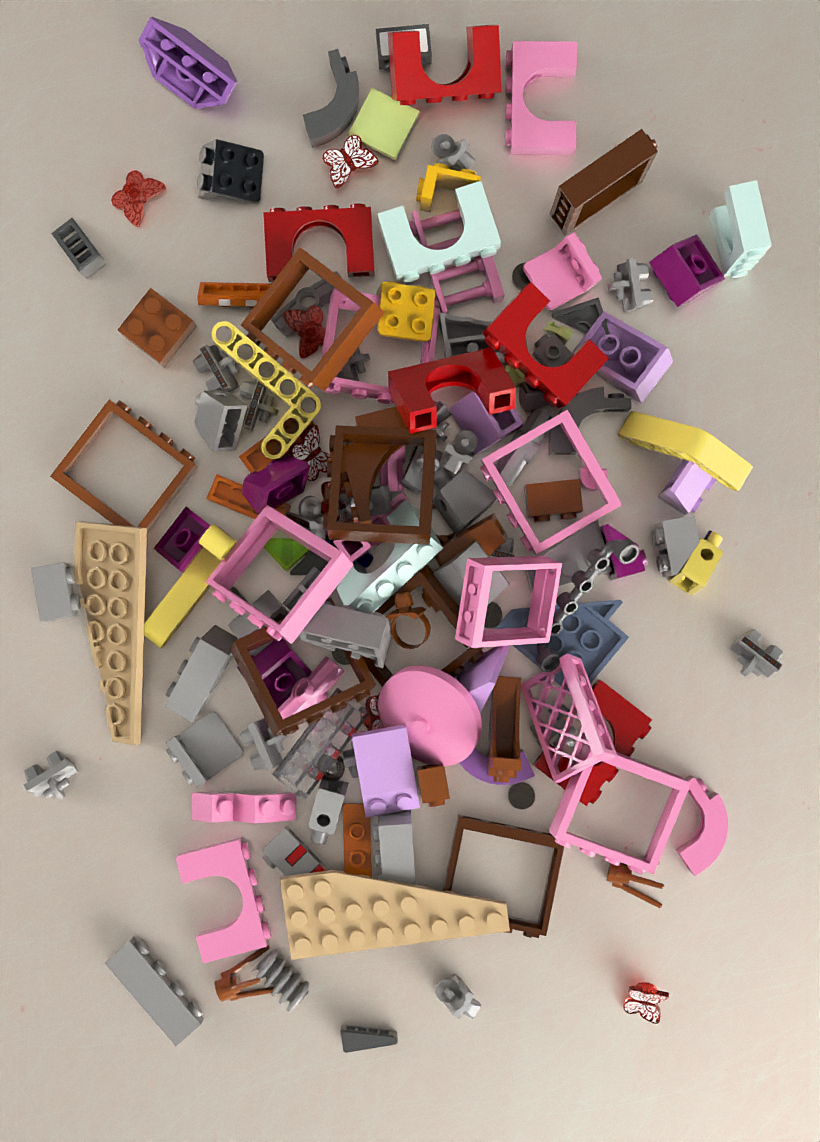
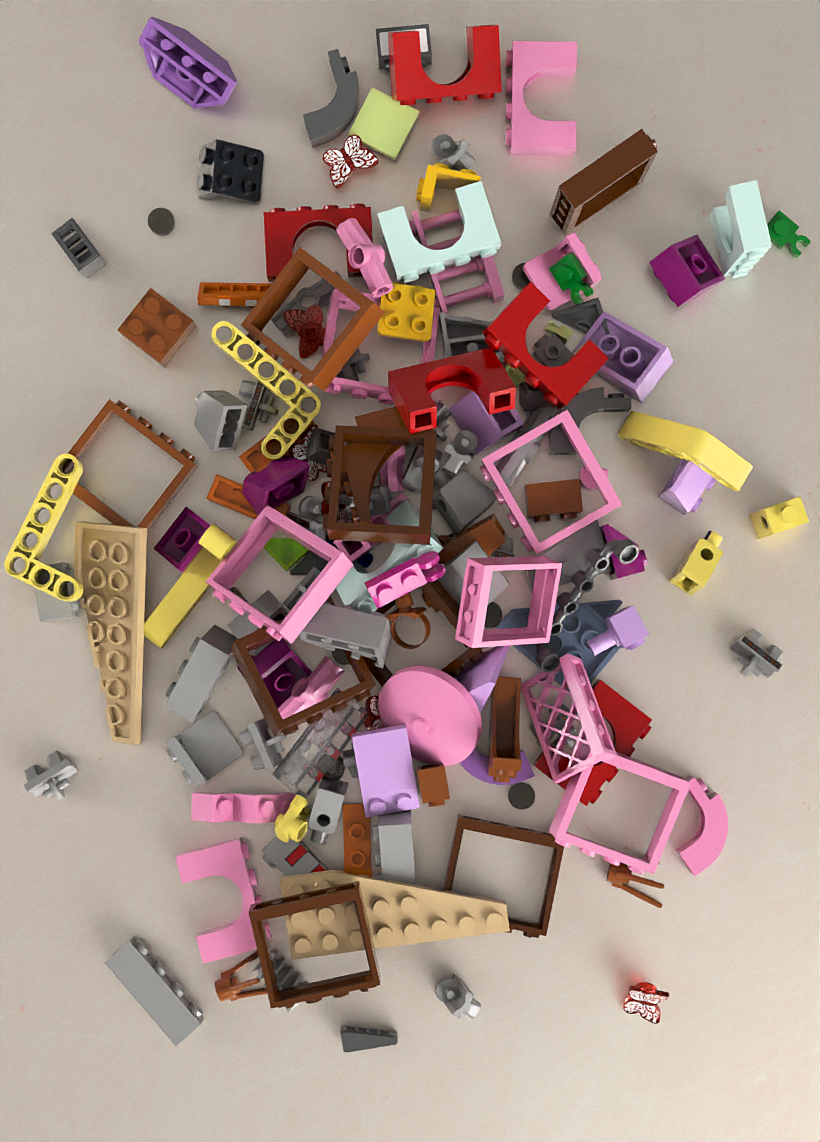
clear red animal [111,170,166,227] -> none
light grey hips [193,345,240,391] -> none
light grey hips [607,258,653,312] -> none
light grey slope [651,515,700,577] -> none
none -> light yellow beam [4,453,83,602]
none -> clear smoke tile [148,208,175,236]
none -> reddish brown window [249,881,381,1009]
none -> light yellow plate [274,795,311,842]
none -> dark grey slope [306,427,335,465]
none -> bright pink piece [336,218,393,298]
none -> dark pink hinge [365,551,446,608]
none -> green plate [549,252,594,305]
none -> lavender brick [587,605,649,656]
none -> light yellow torso [749,496,809,539]
none -> green plate [767,210,811,258]

